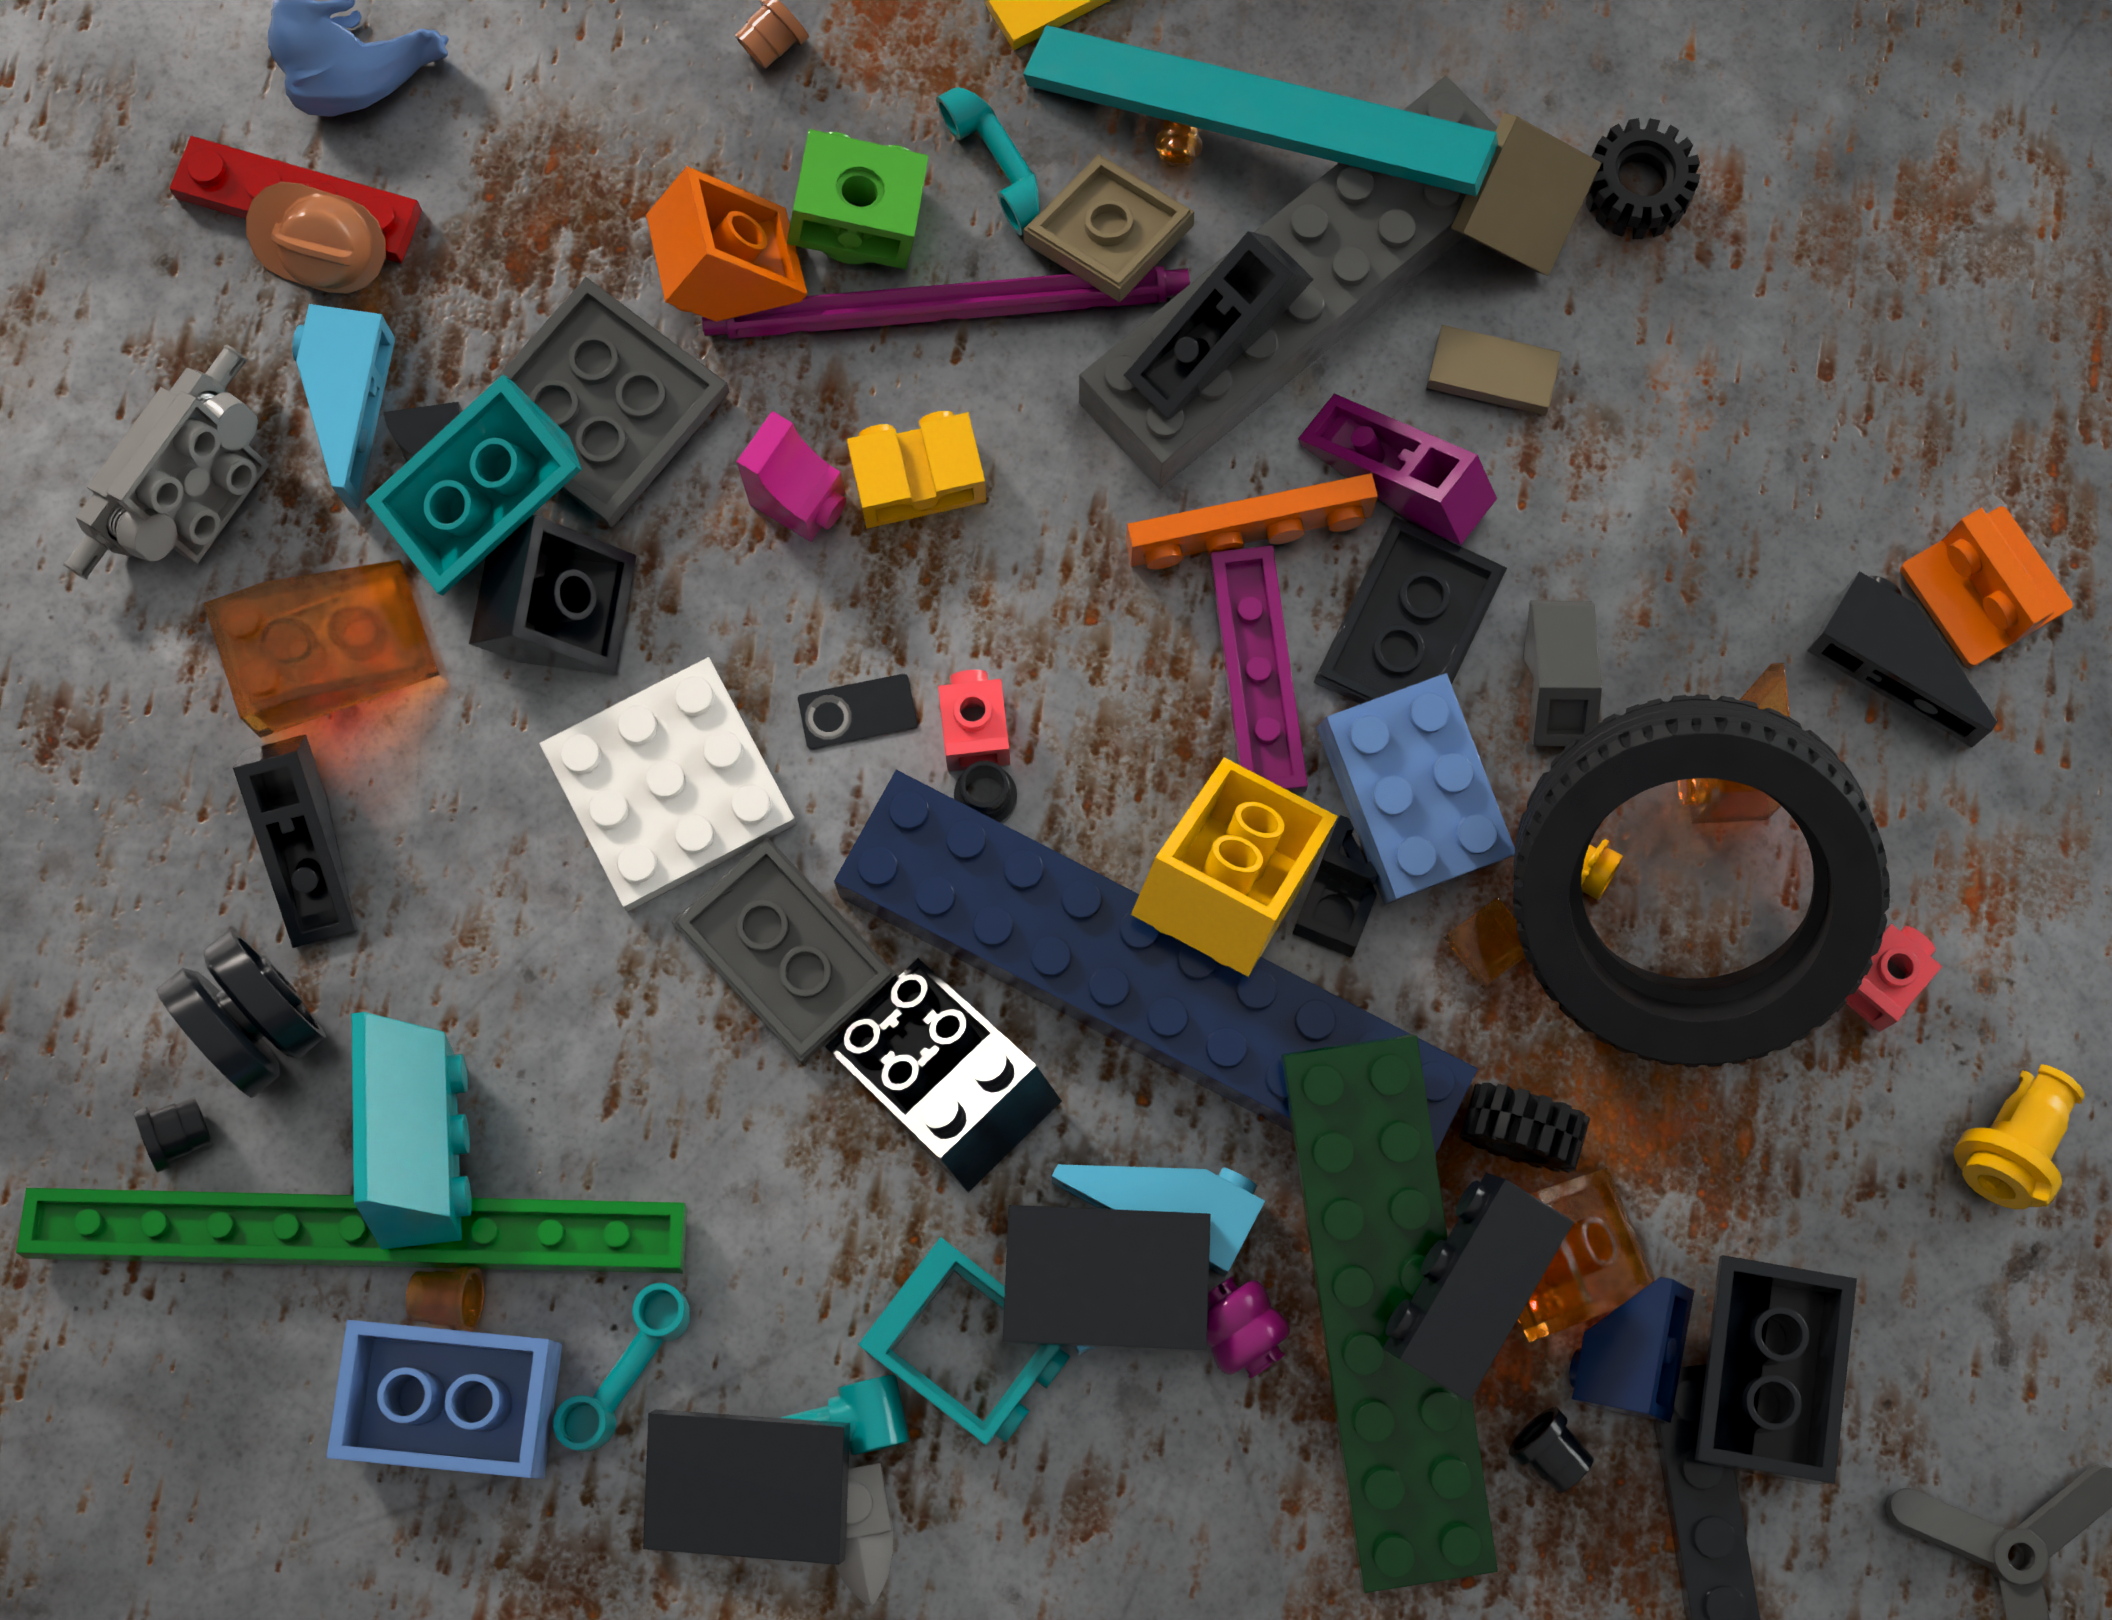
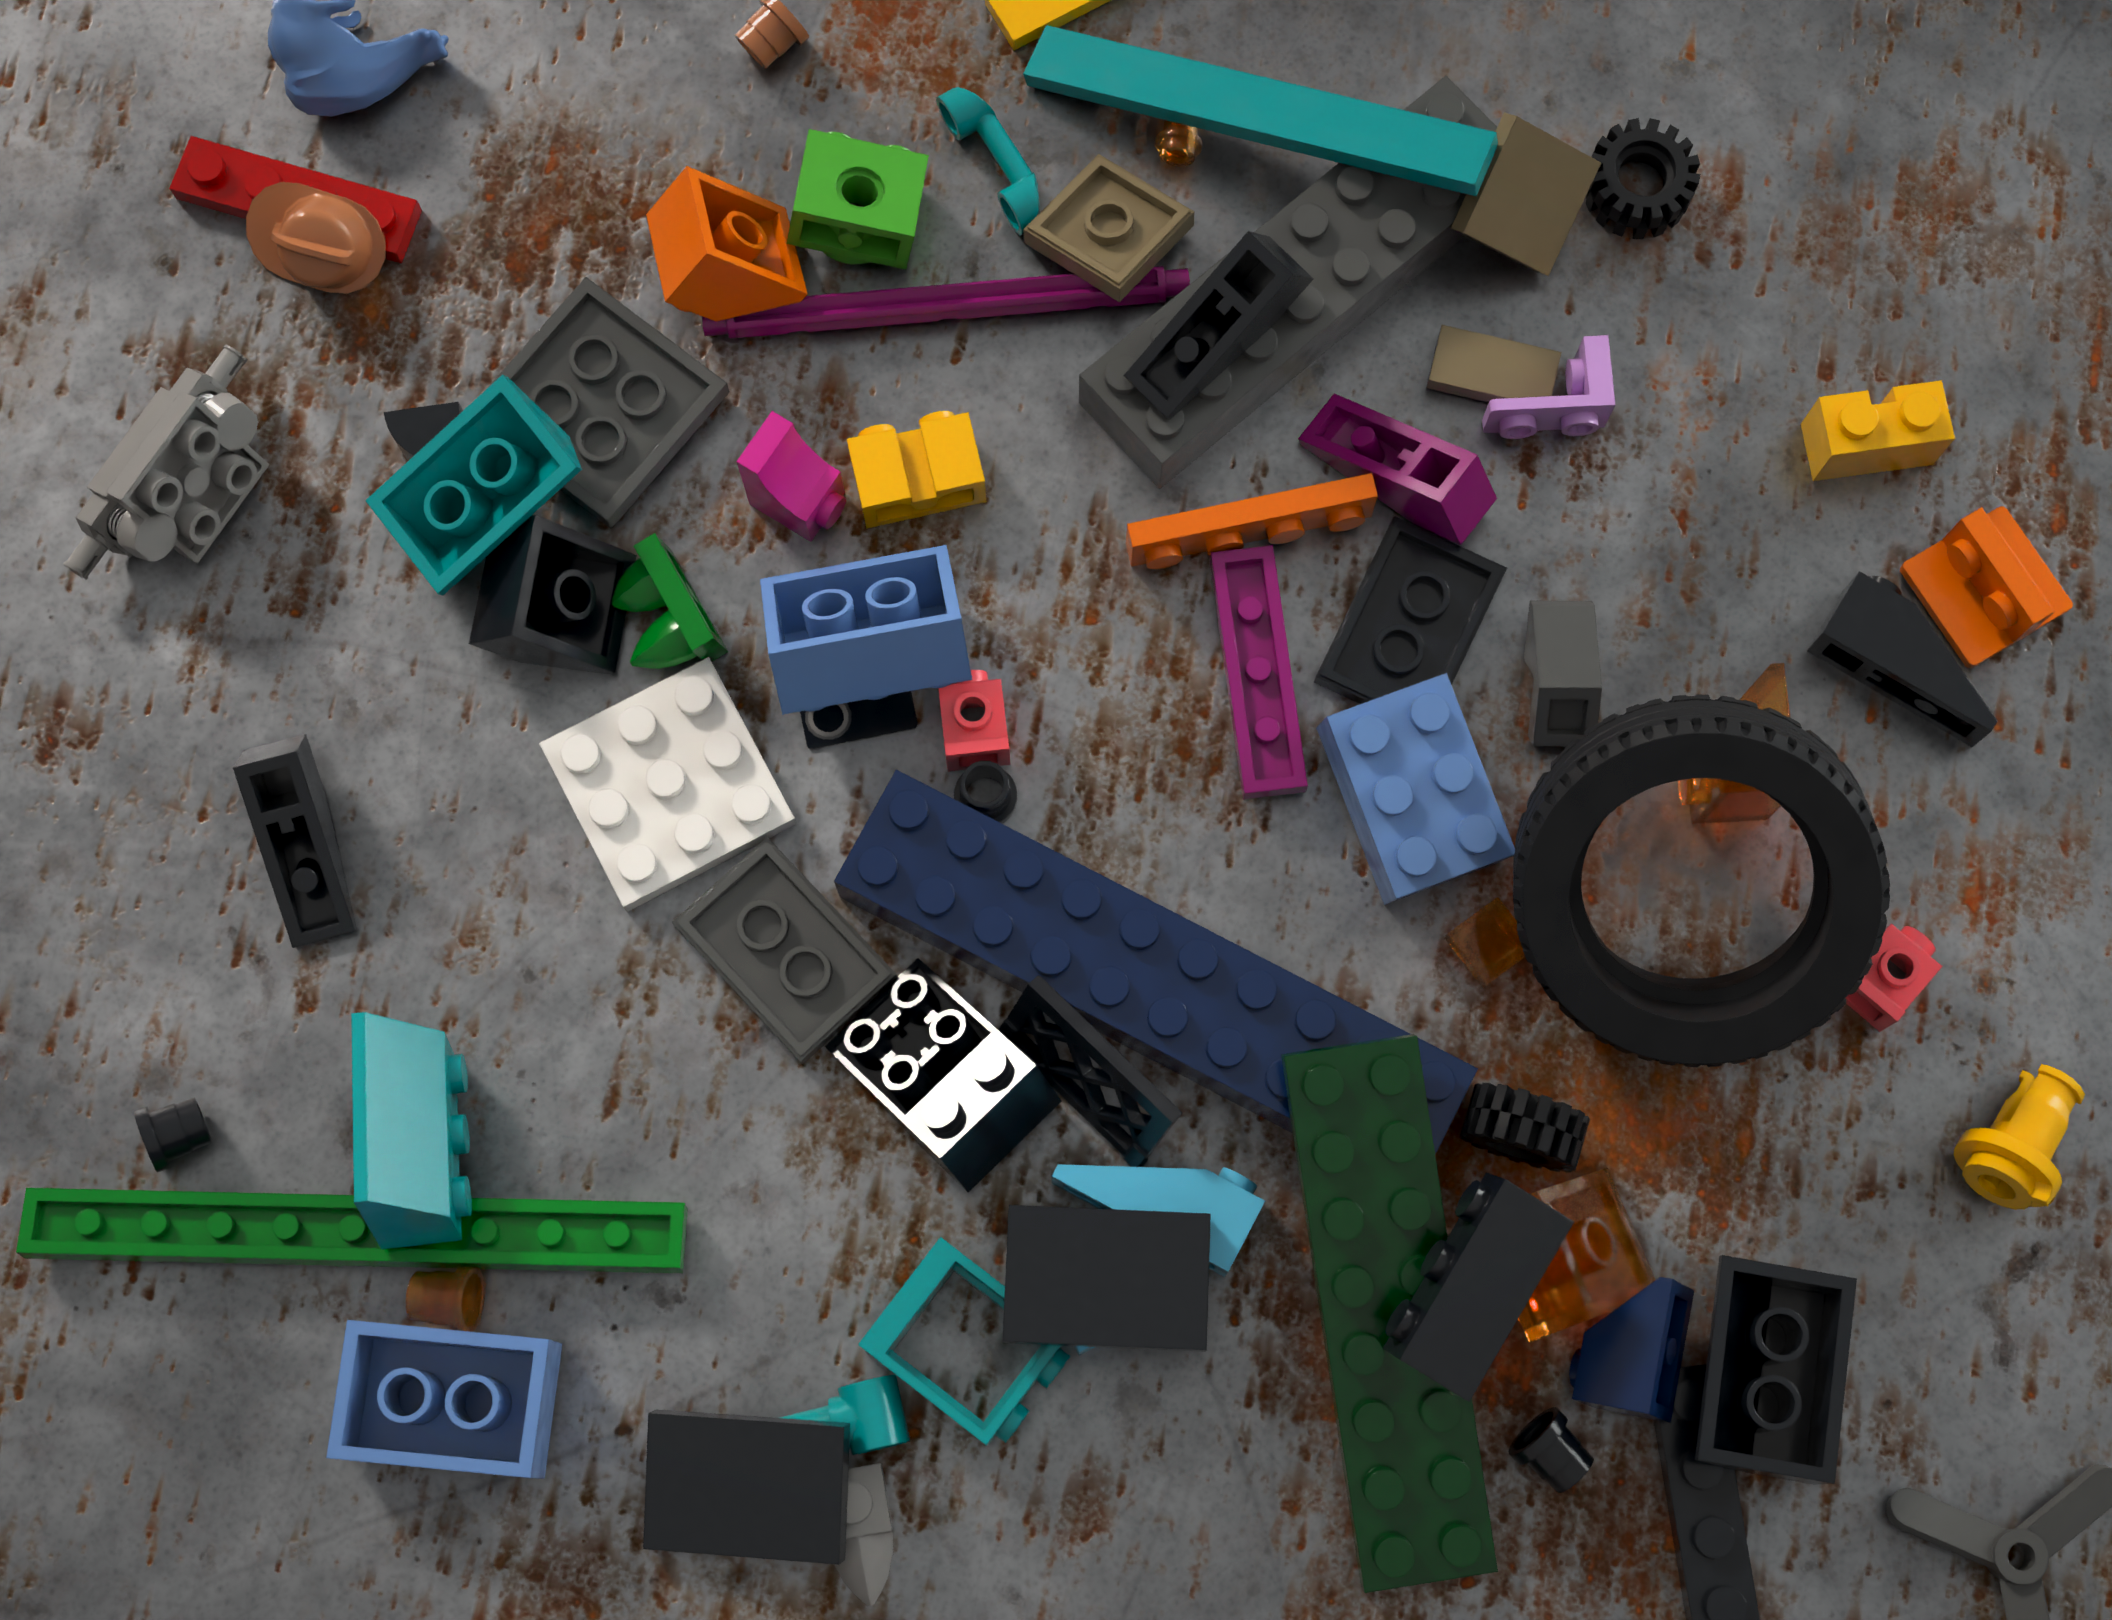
black wheel [156,929,326,1098] -> none
clear orange slope [203,560,440,738] -> none
medium azure slope [292,304,395,509] -> none
teal bar [553,1283,690,1452] -> none
yellow brick [1131,757,1338,977] -> none
magenta piece [1207,1276,1290,1379] -> none
black slope [1292,815,1378,958] -> none
yellow plate [1581,839,1624,900] -> none
none -> green tile [612,533,728,669]
none -> medium blue brick [760,545,972,715]
none -> black window [998,975,1182,1167]
none -> lavender bracket [1482,335,1615,439]
none -> yellow brick [1801,380,1955,481]

